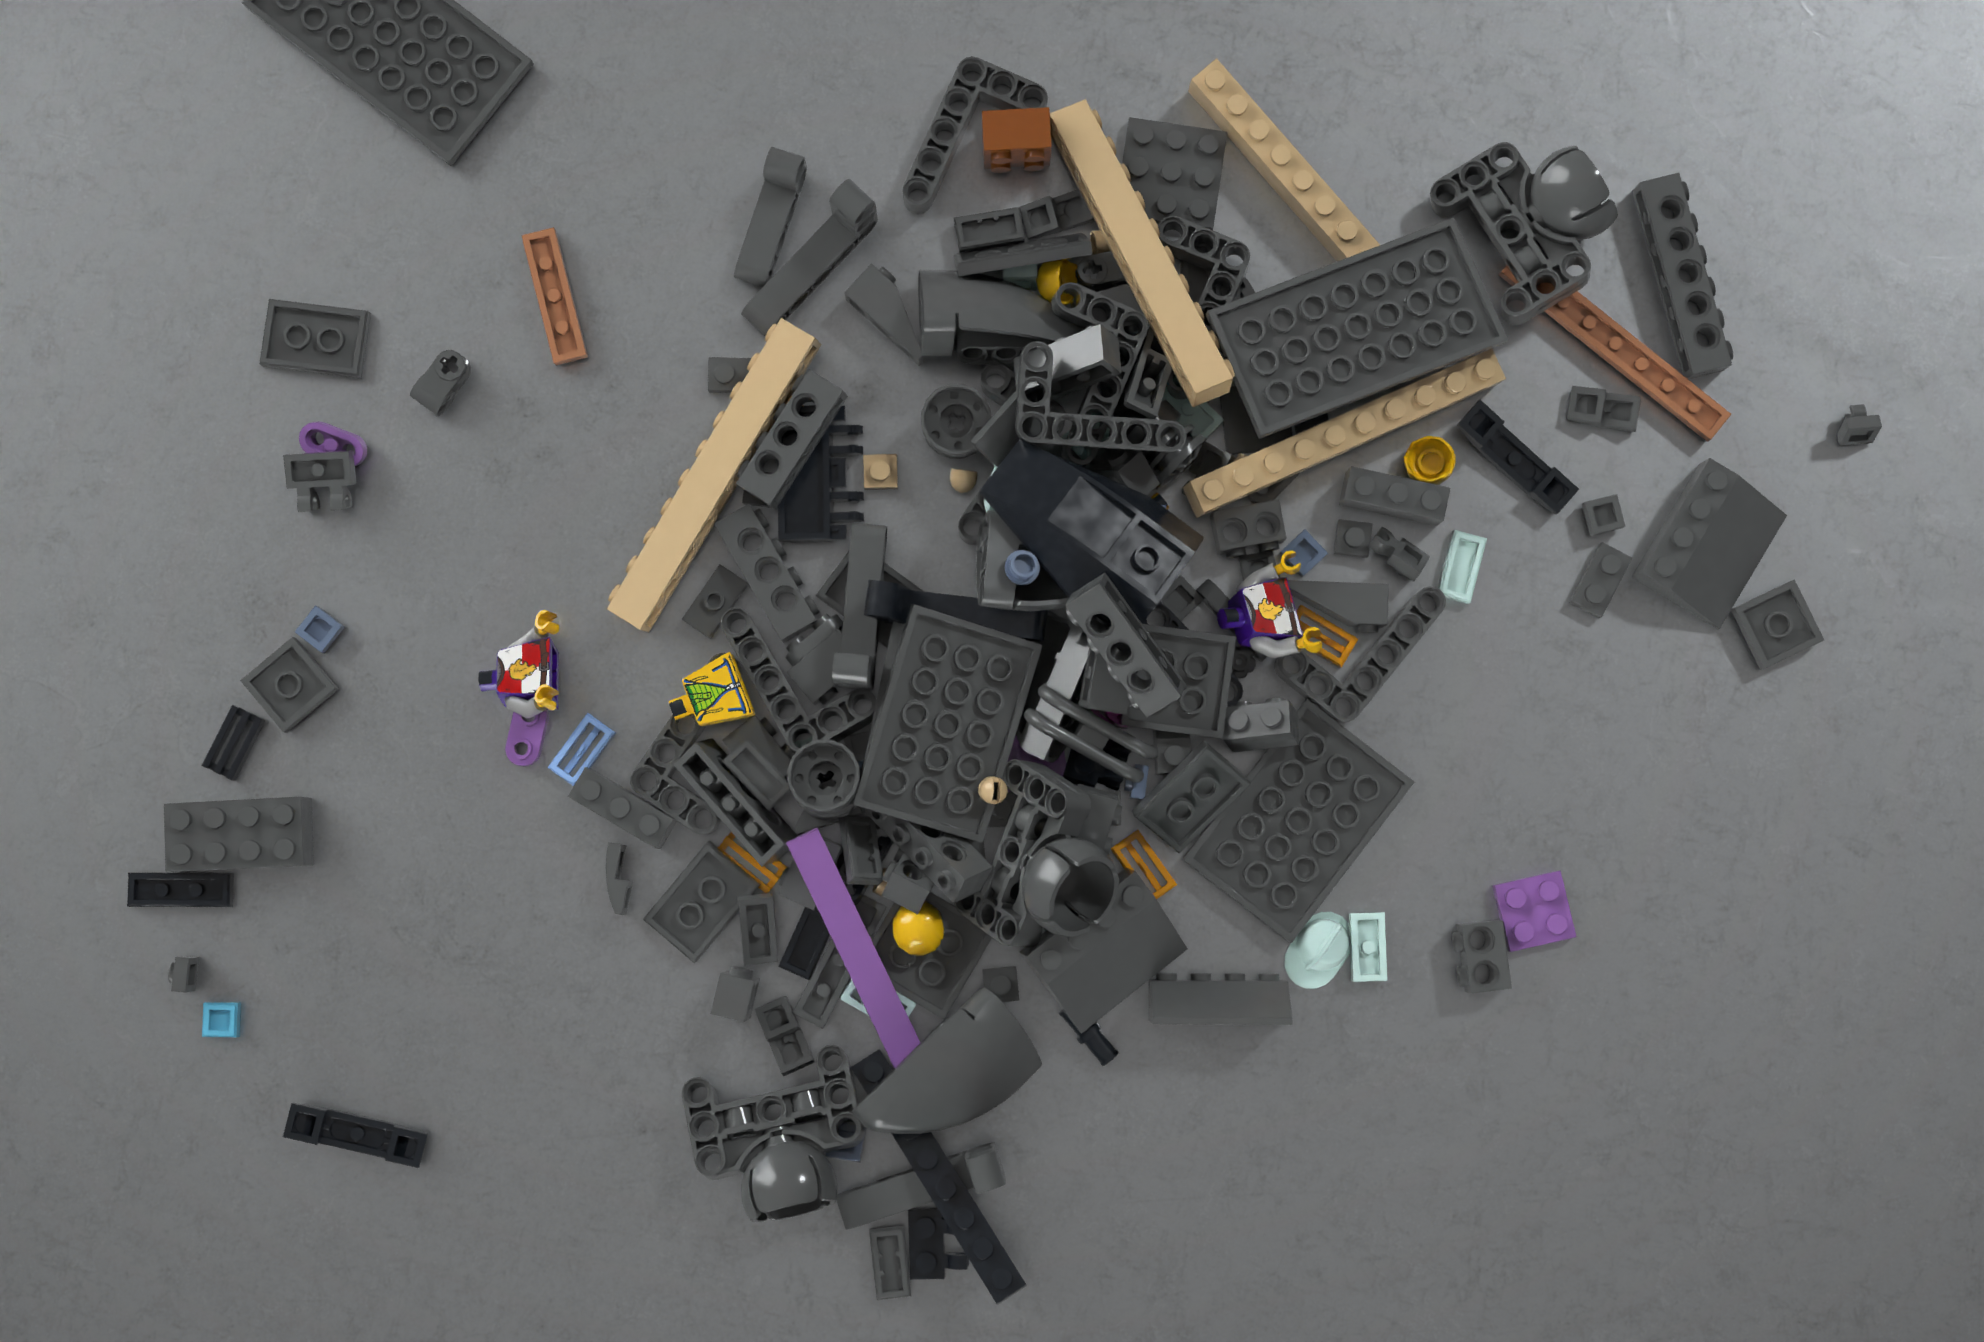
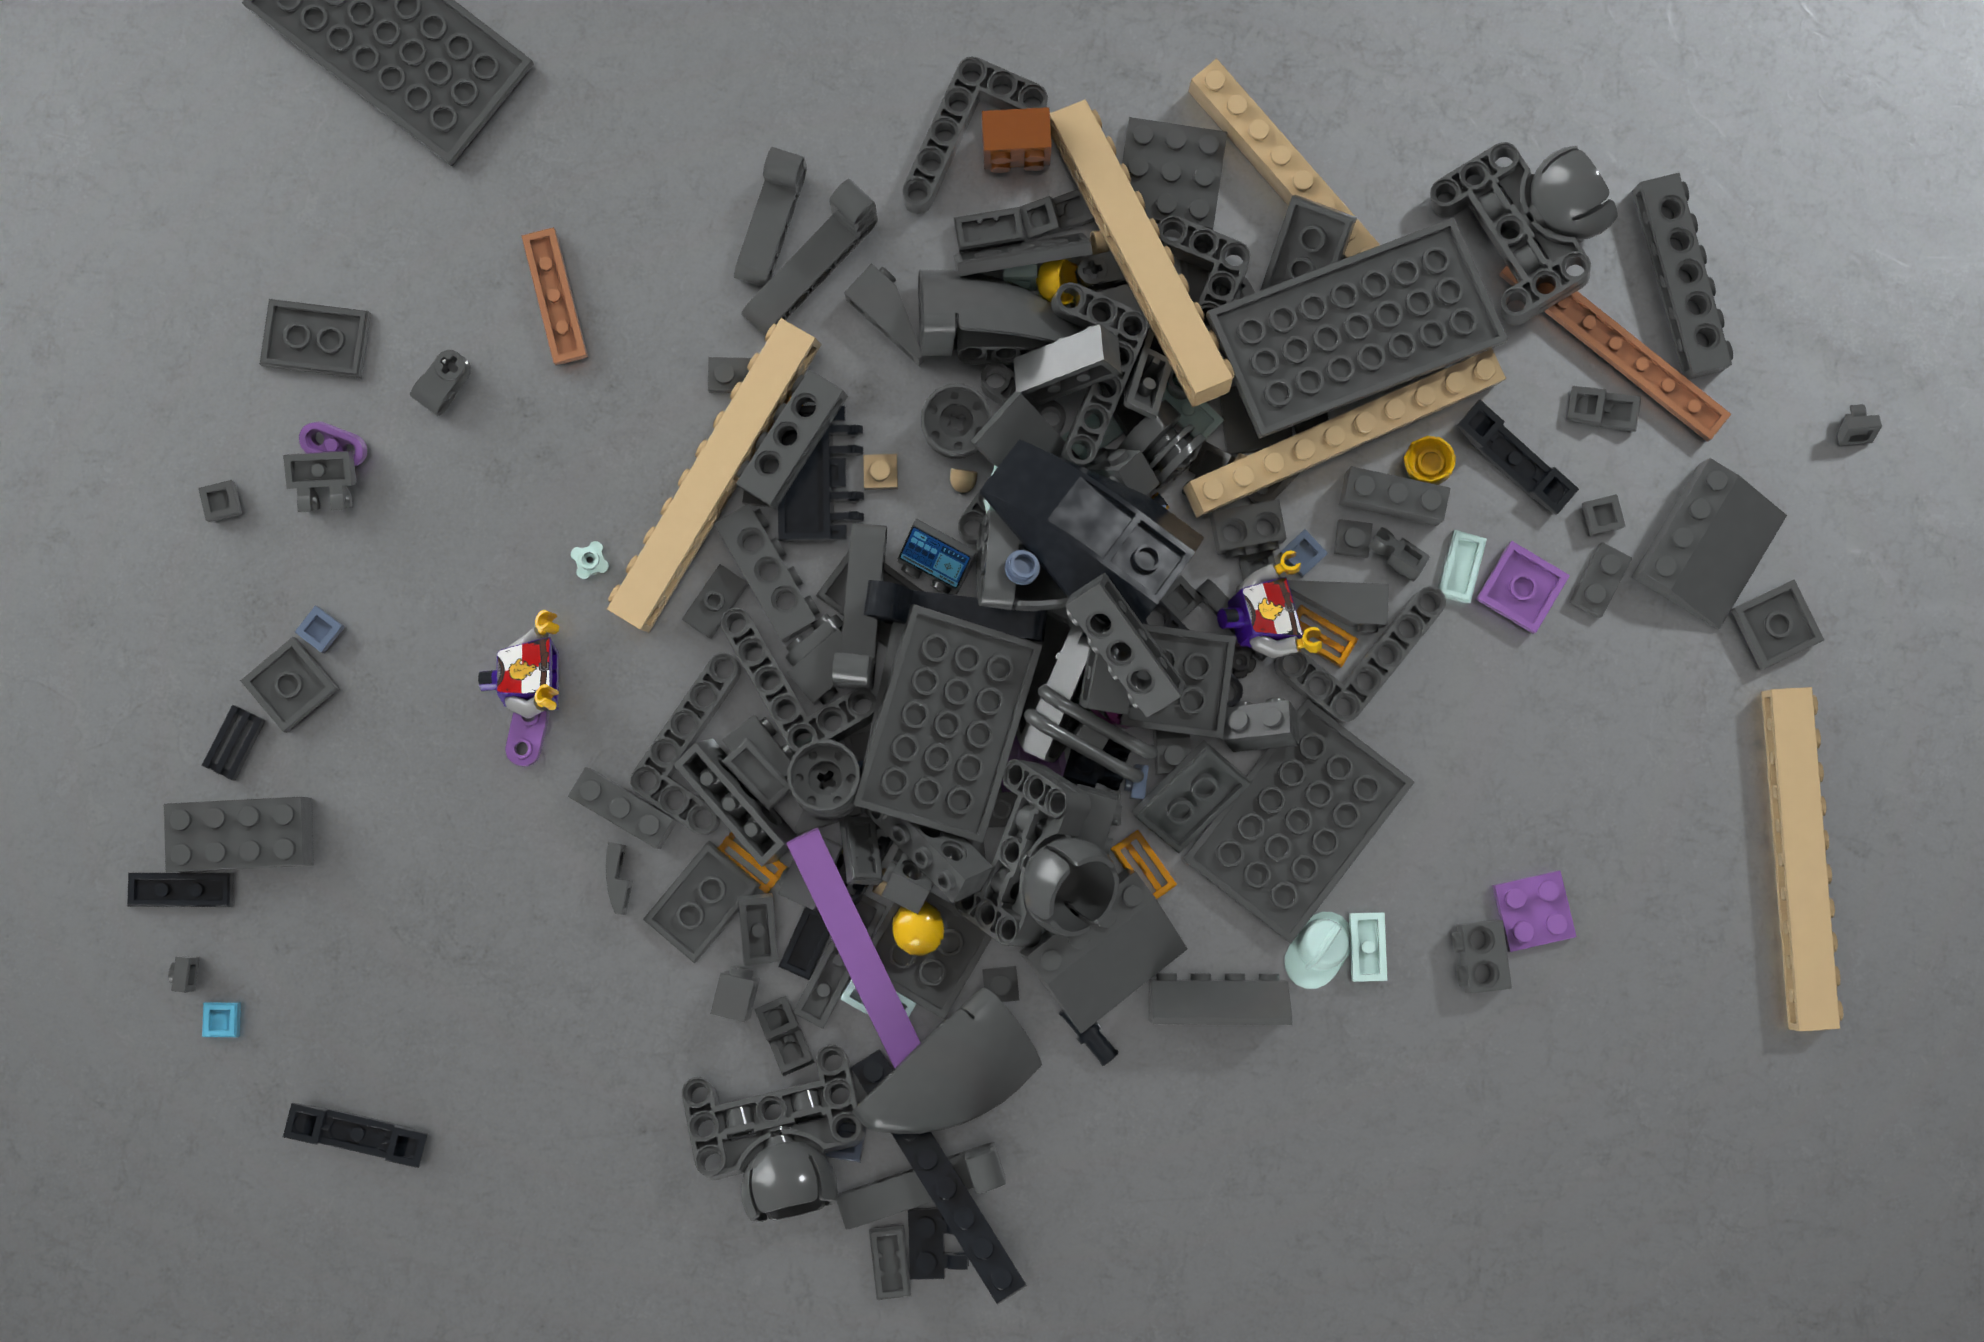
light blue tile [547,713,616,786] -> none
torso [669,652,756,726] -> none
tan hinge [978,776,1008,804] -> none
dark grey beam [1015,341,1187,453] -> none
none -> dark grey plate [198,480,242,522]
none -> light aqua plate [571,541,609,579]
none -> slope [897,519,976,594]
none -> dark grey tile [1260,194,1357,291]
none -> medium lavender plate [1475,541,1570,634]
none -> tan brick [1761,687,1843,1031]

